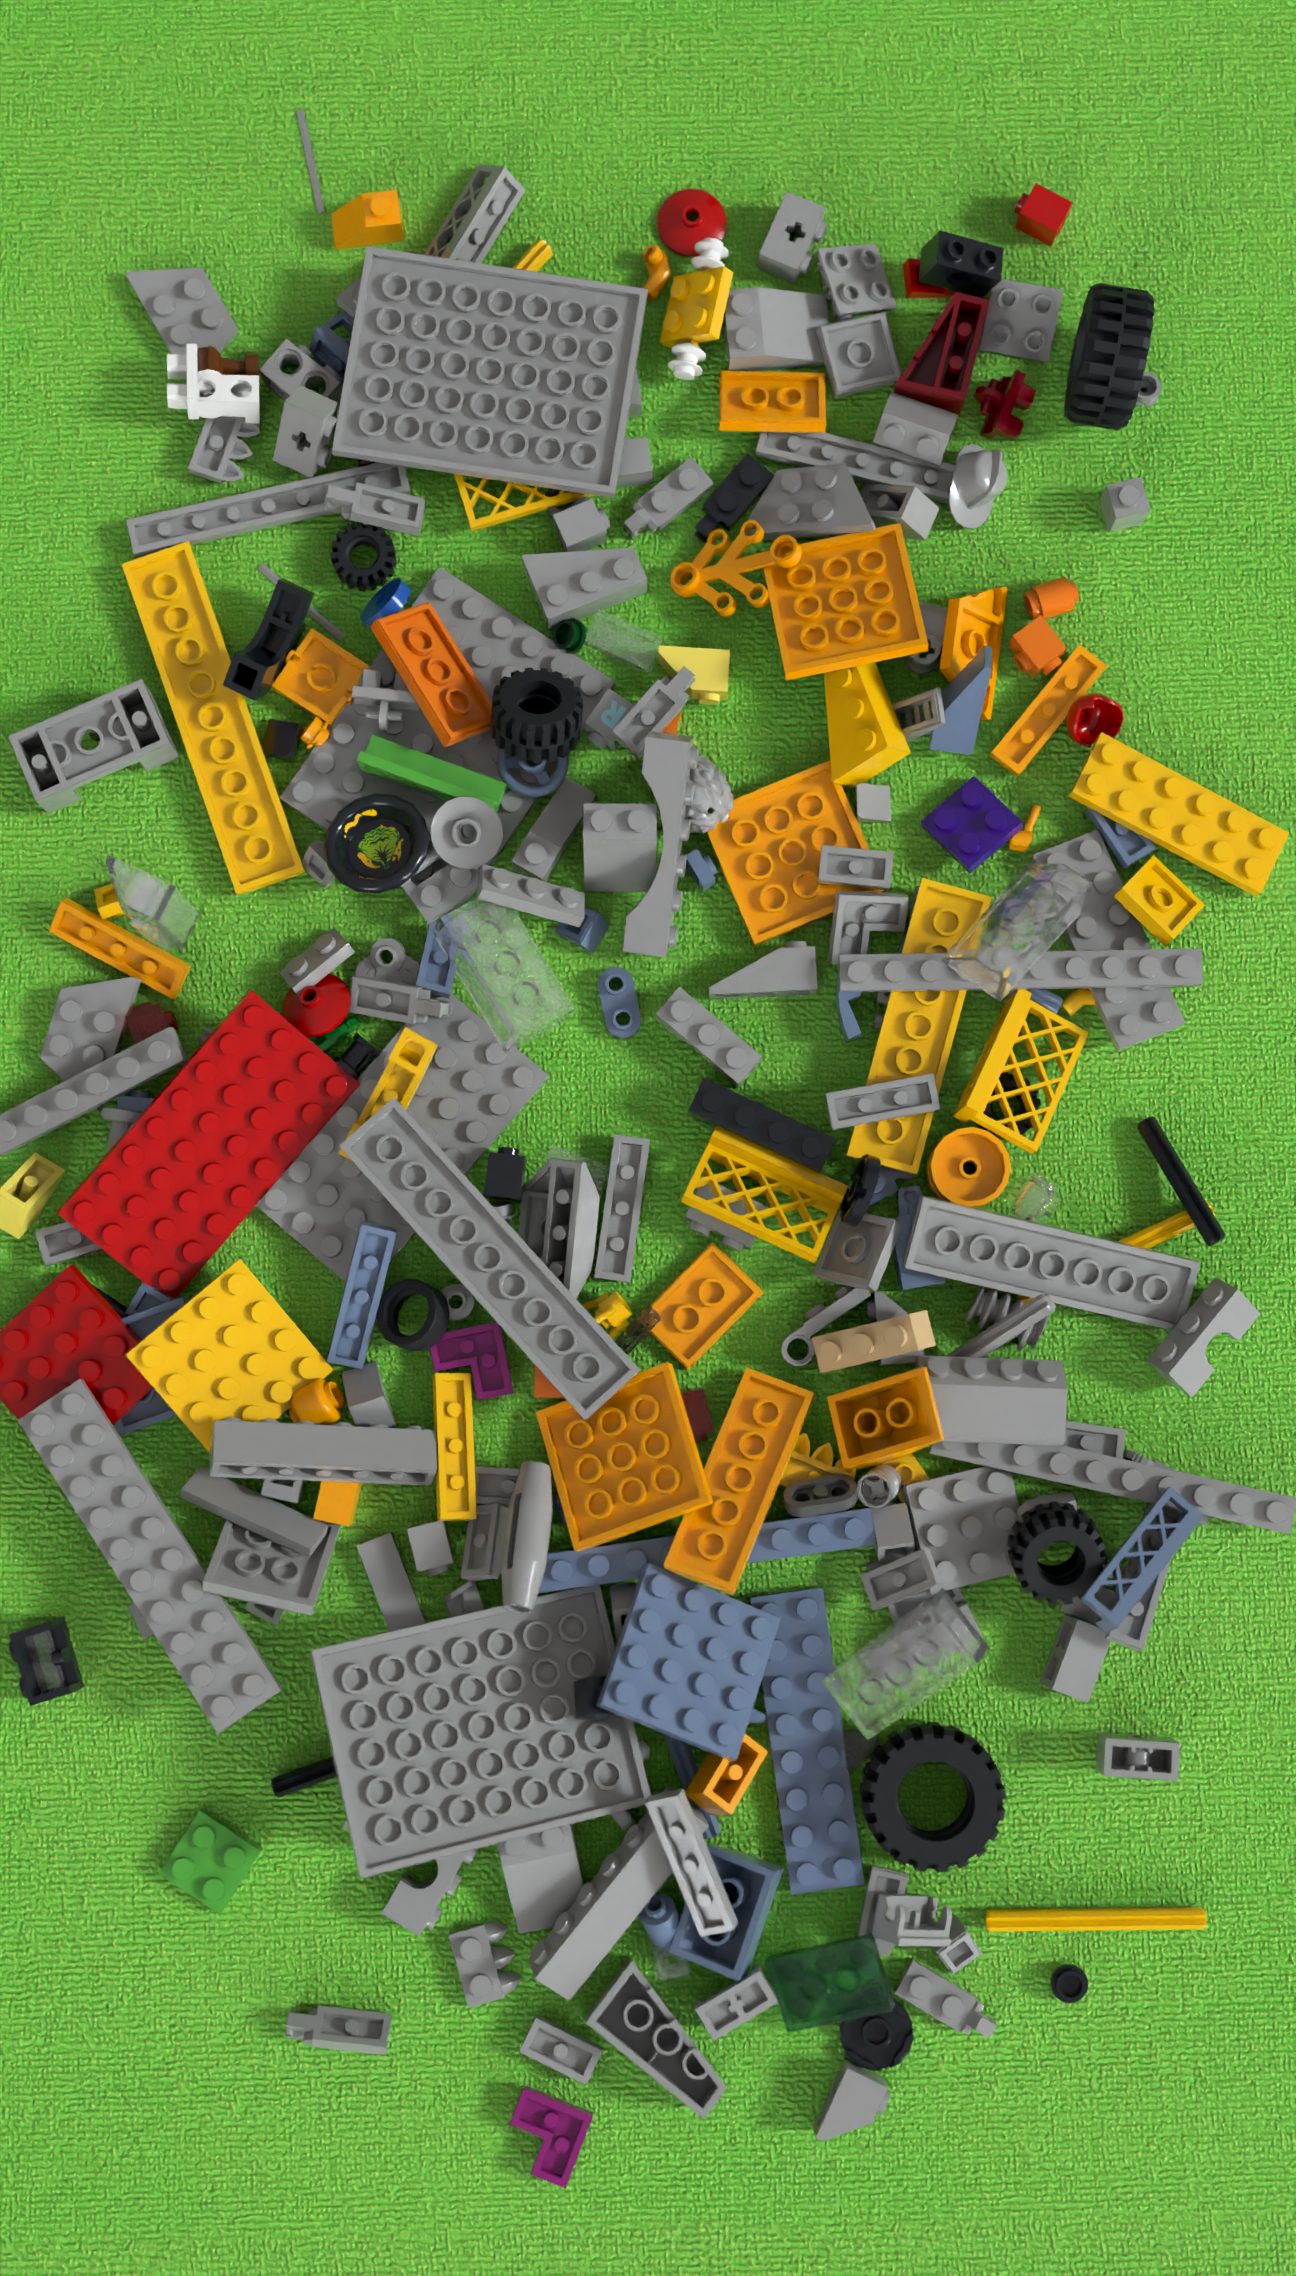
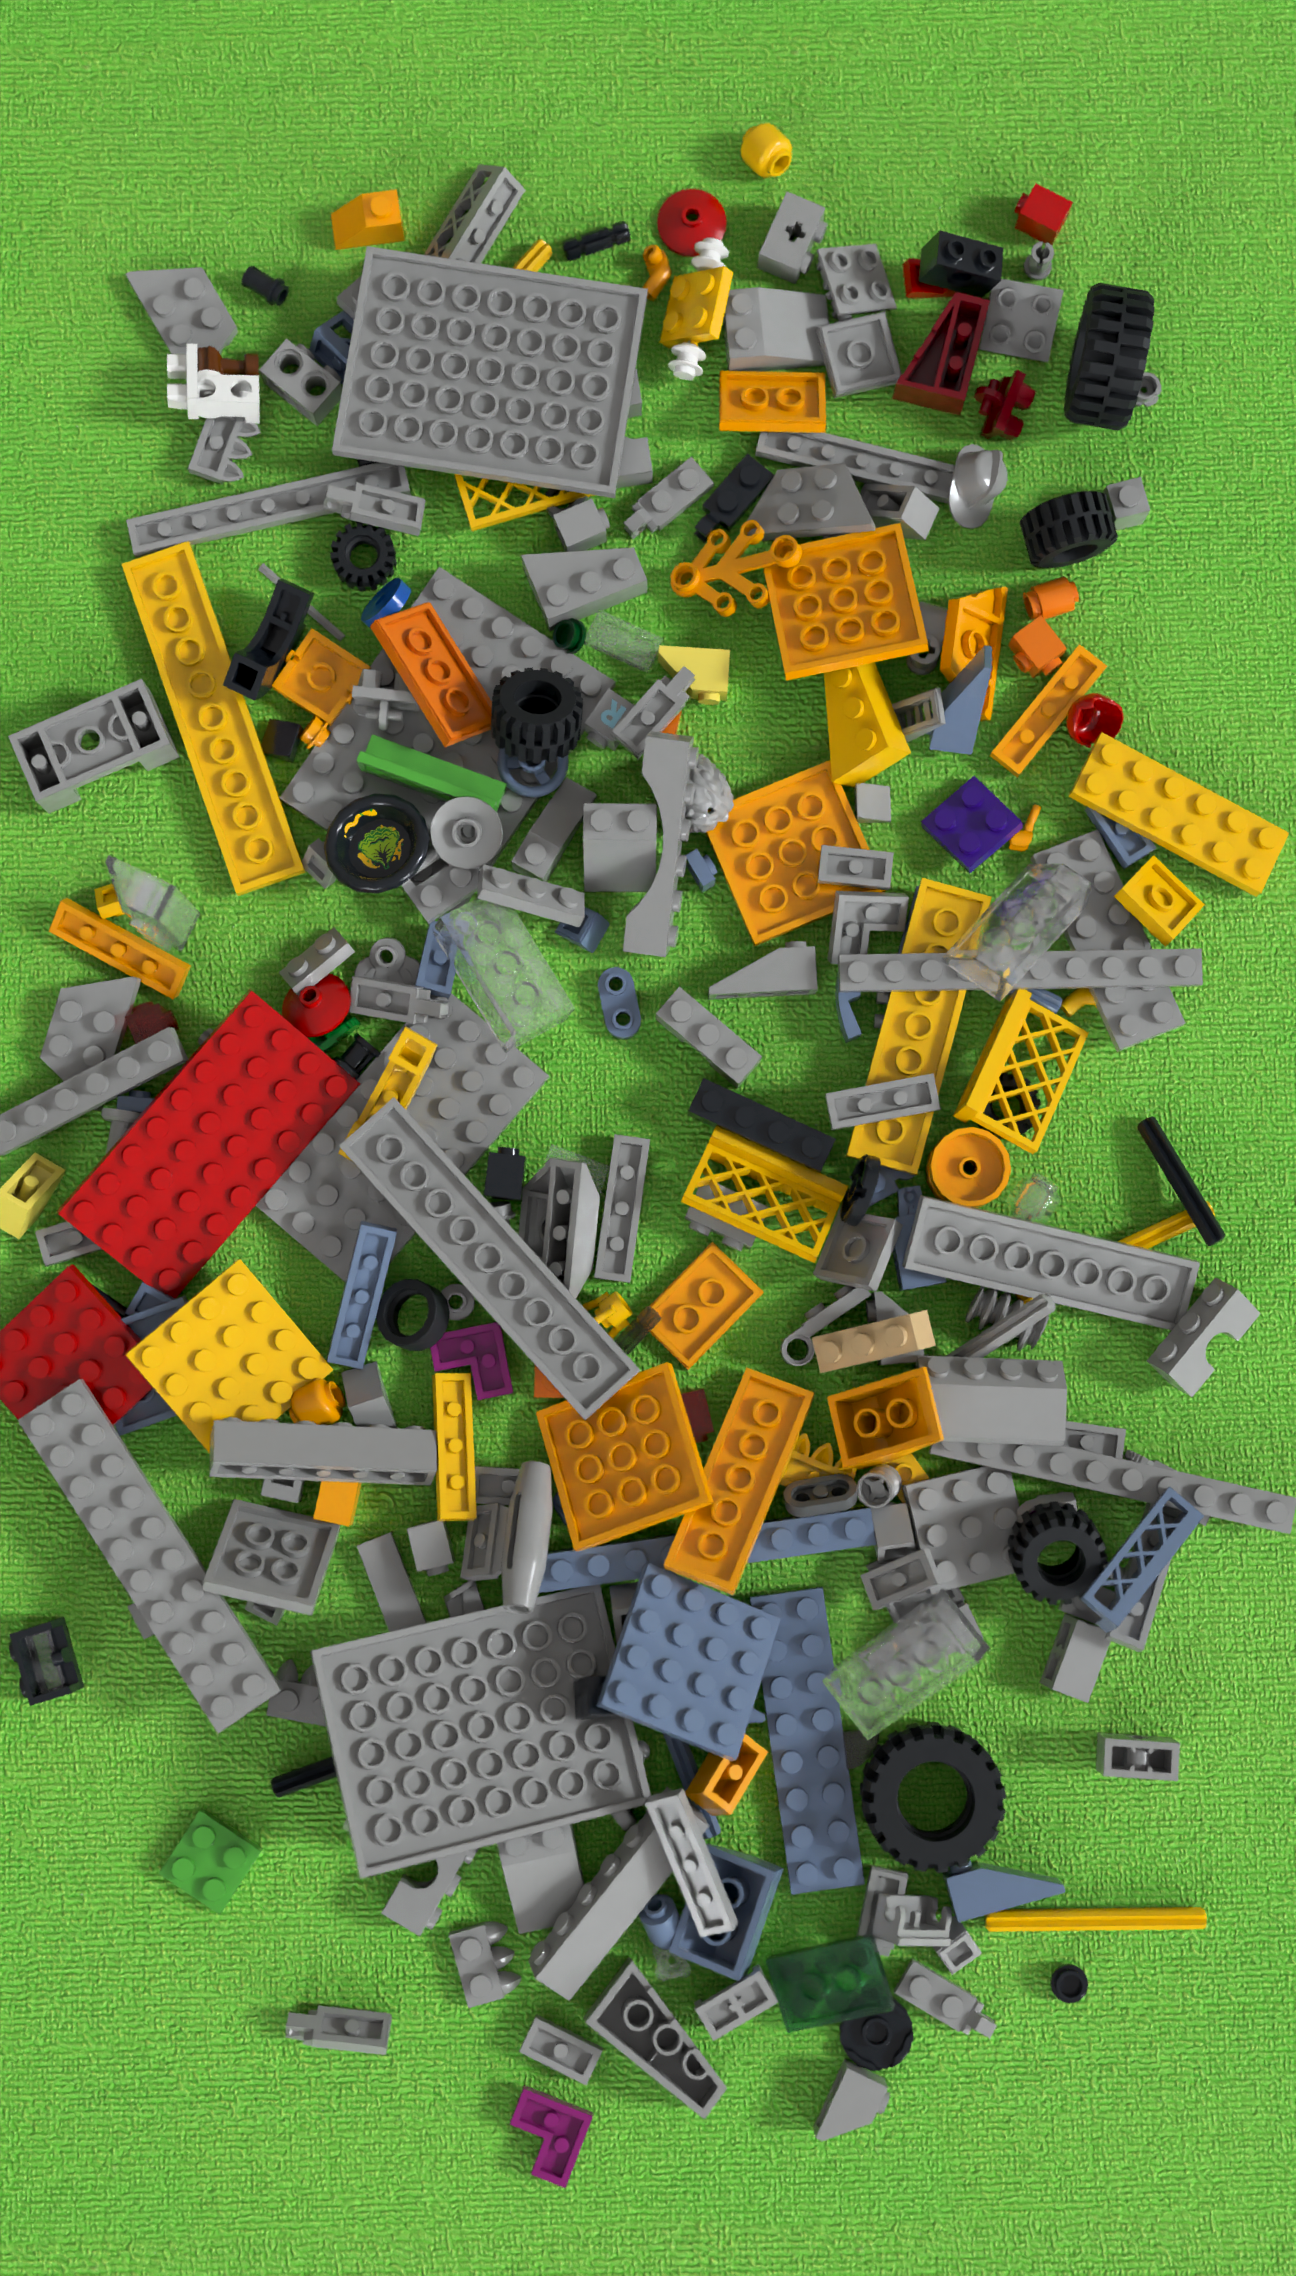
light grey tile [180,1466,328,1558] -> none
light grey brick [273,385,338,478] -> none
light grey piece [296,109,325,214] -> none
light grey brick [873,392,958,465] -> none
none -> black pin [242,266,289,306]
none -> light grey plate [266,1659,326,1727]
none -> black axle [562,221,630,261]
none -> yellow head [741,123,792,178]
none -> sand blue slope [942,1859,1066,1922]
none -> black tyre [1020,491,1118,568]
none -> light grey pin [1024,241,1054,280]

